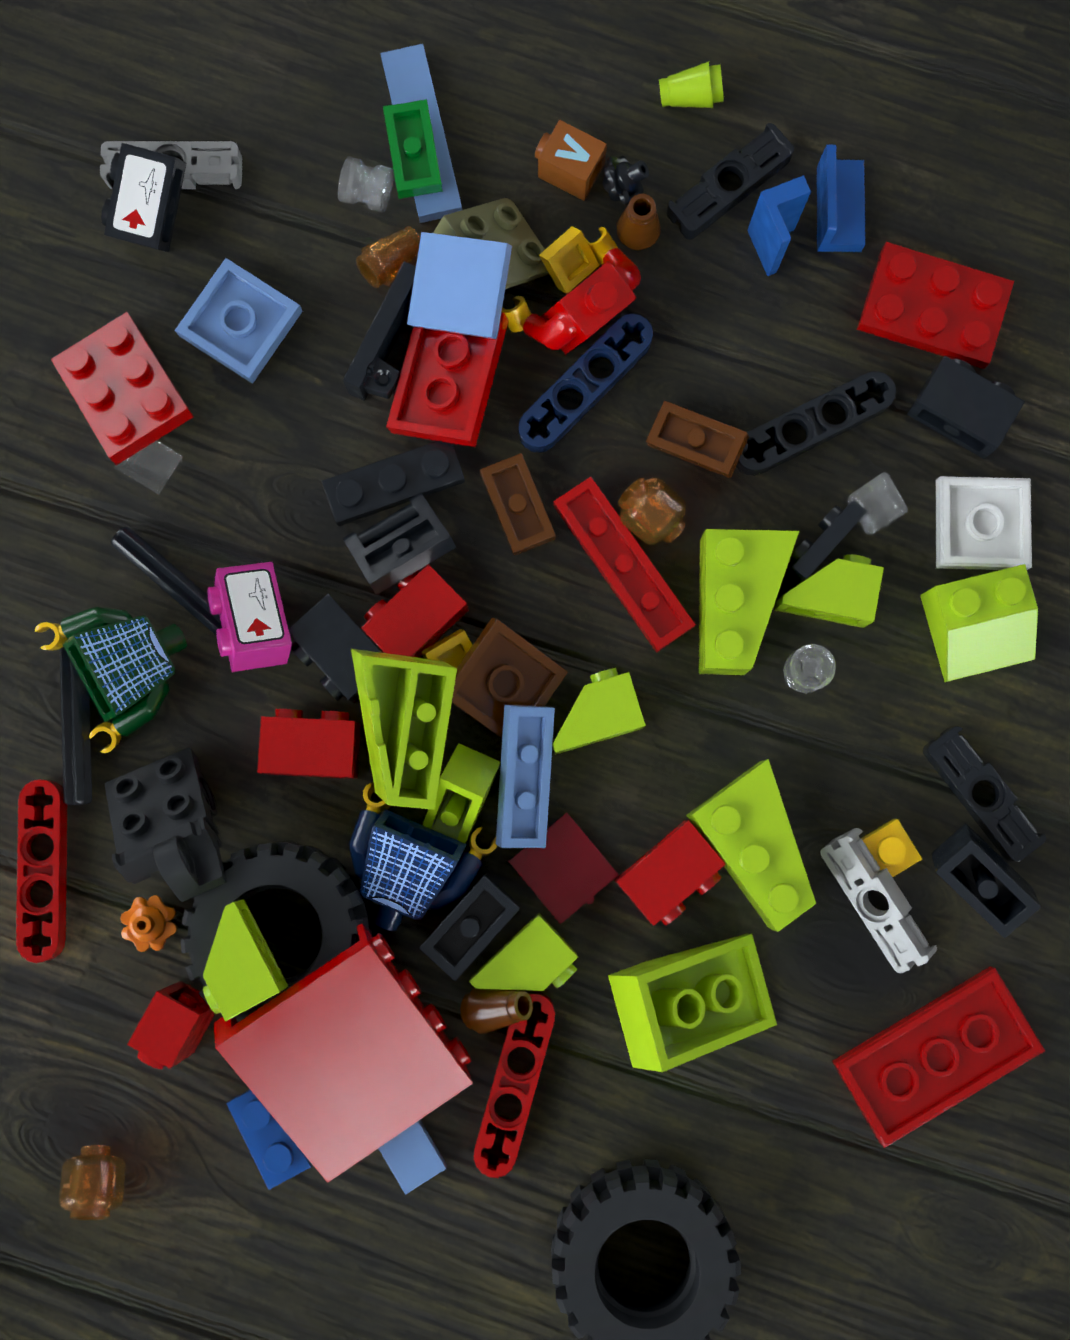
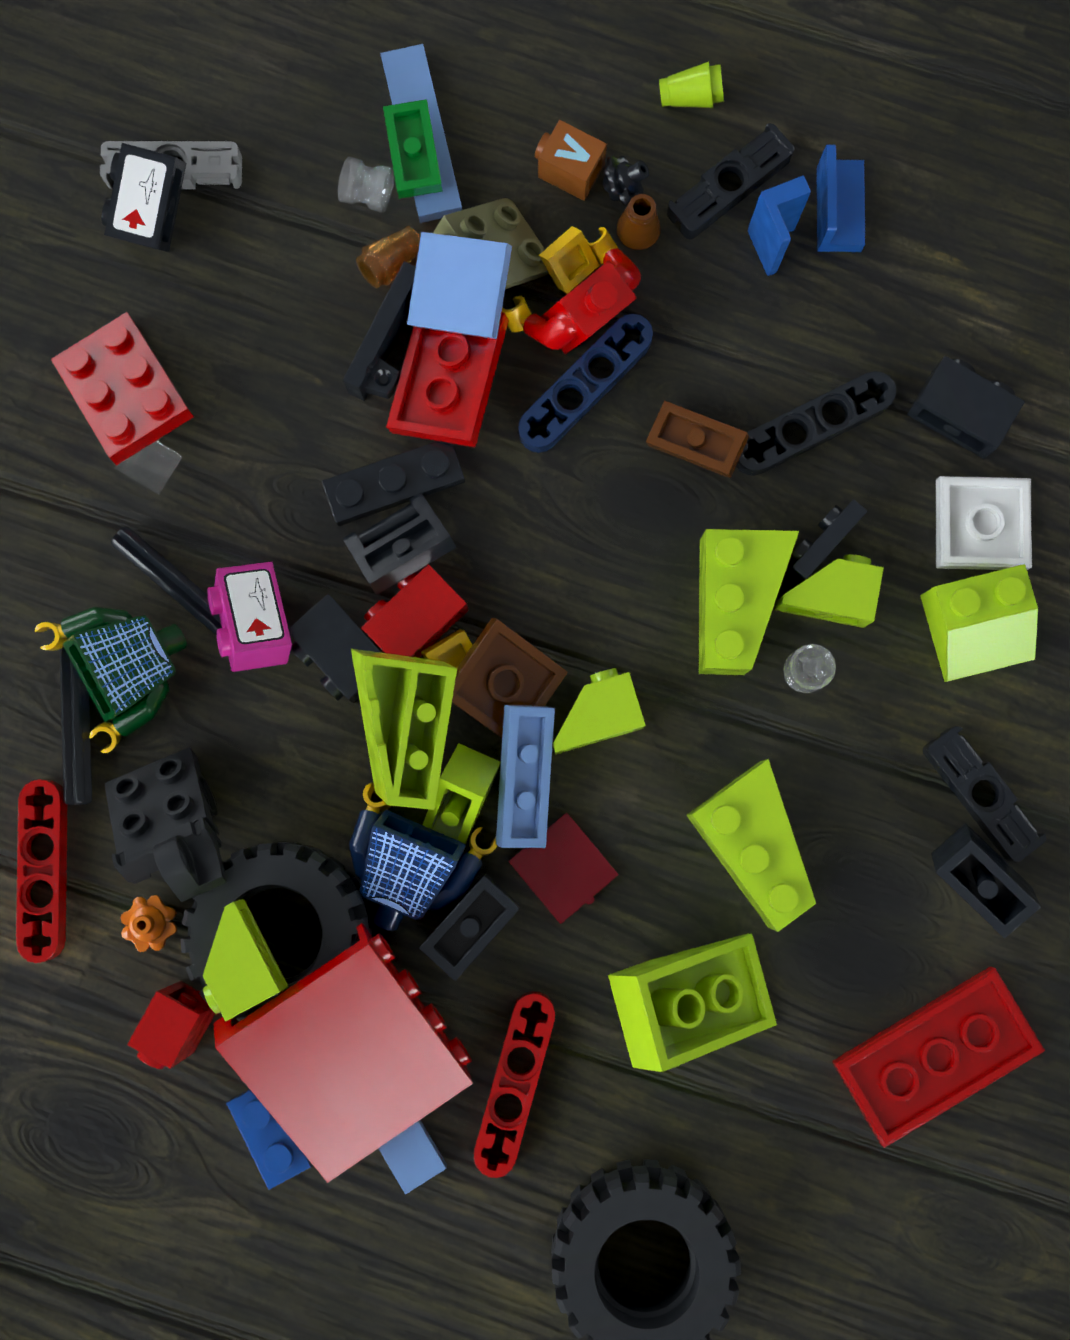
clear orange head [59,1145,126,1220] -> none
medium blue plate [175,258,303,384] -> none
red brick [257,709,361,779] -> none
reddish brown cone [460,988,533,1034] -> none
lime slope [469,913,578,991] -> none
reddish brown plate [480,453,556,556] -> none
red plate [553,477,696,653] -> none
red brick [614,820,726,926] -> none
clear orange head [618,477,686,545] -> none
light grey piece [821,828,937,973] -> none
clear slope [848,472,908,535] -> none
red plate [857,242,1014,369] -> none
yellow plate [861,819,922,877] -> none

